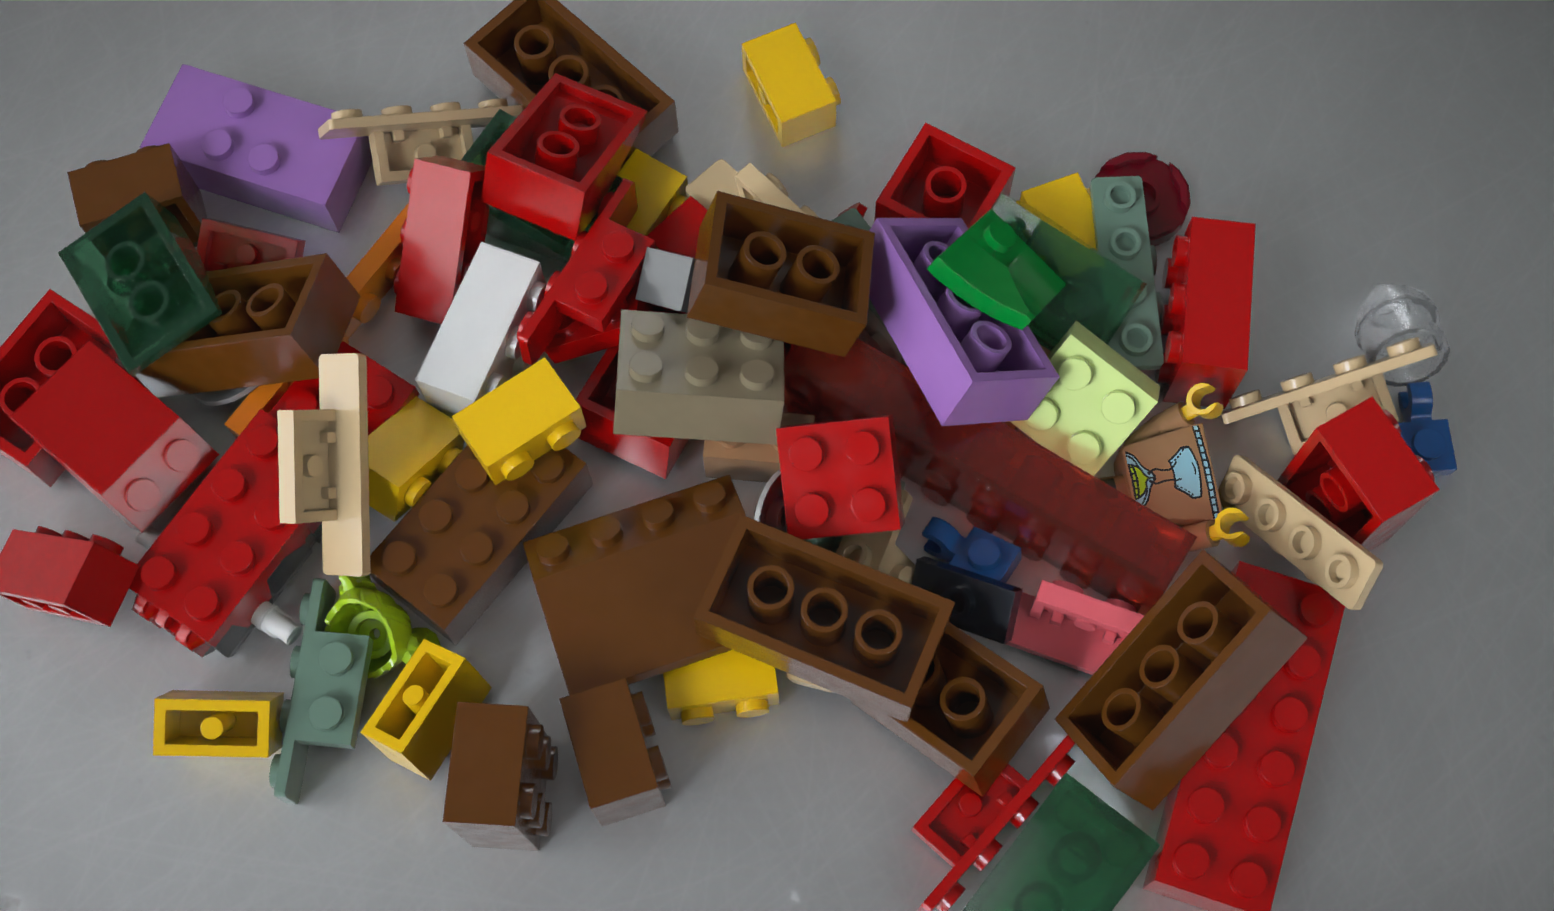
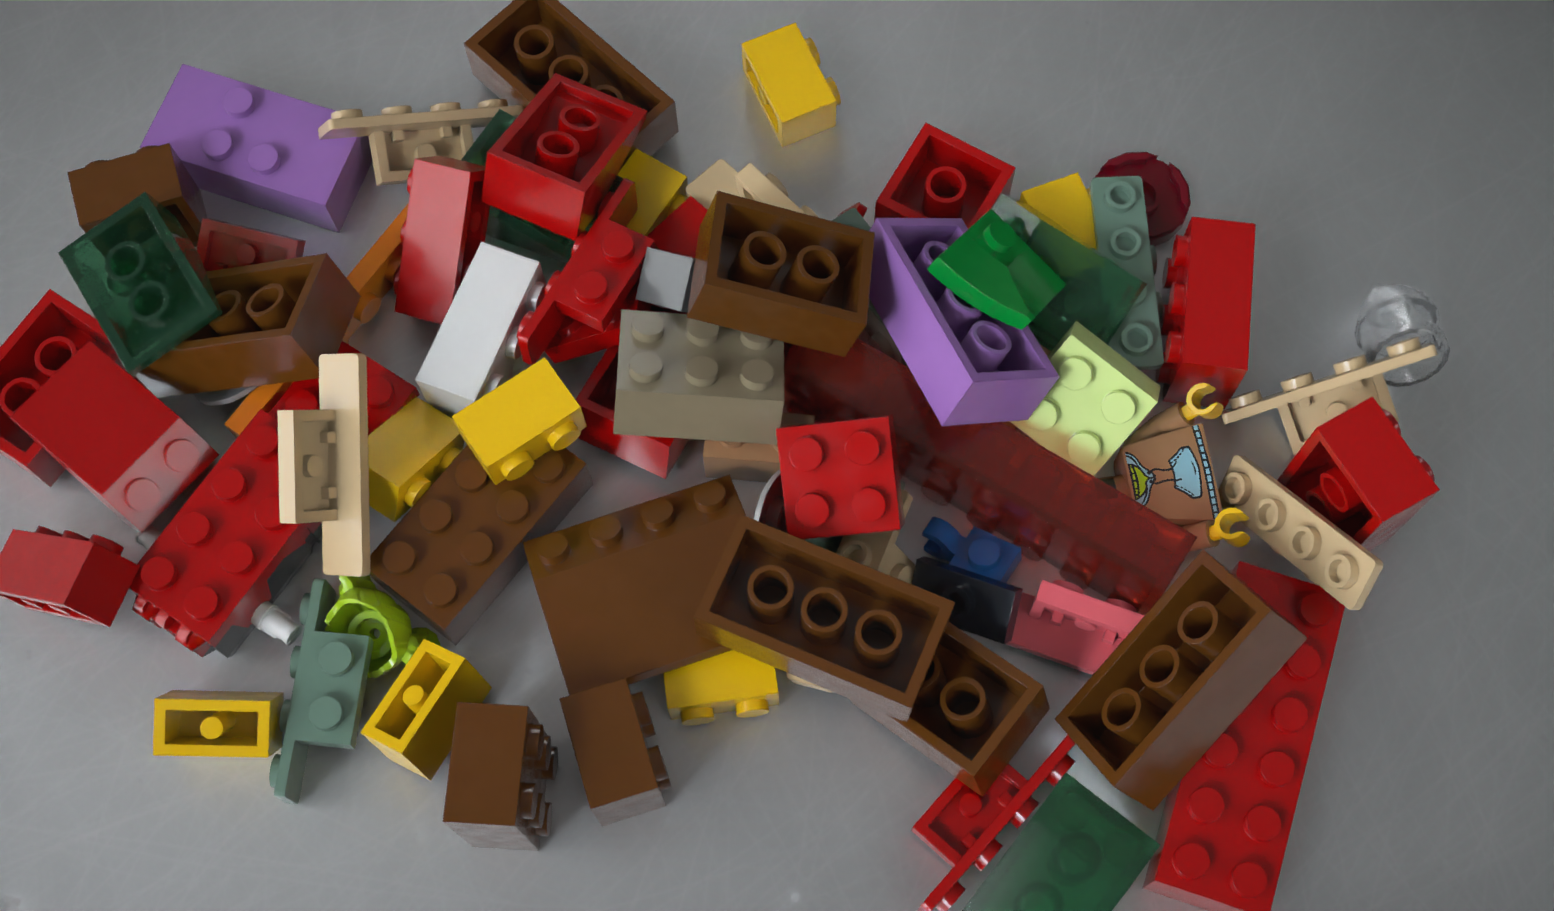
blue plate [1398,382,1457,476] -> none

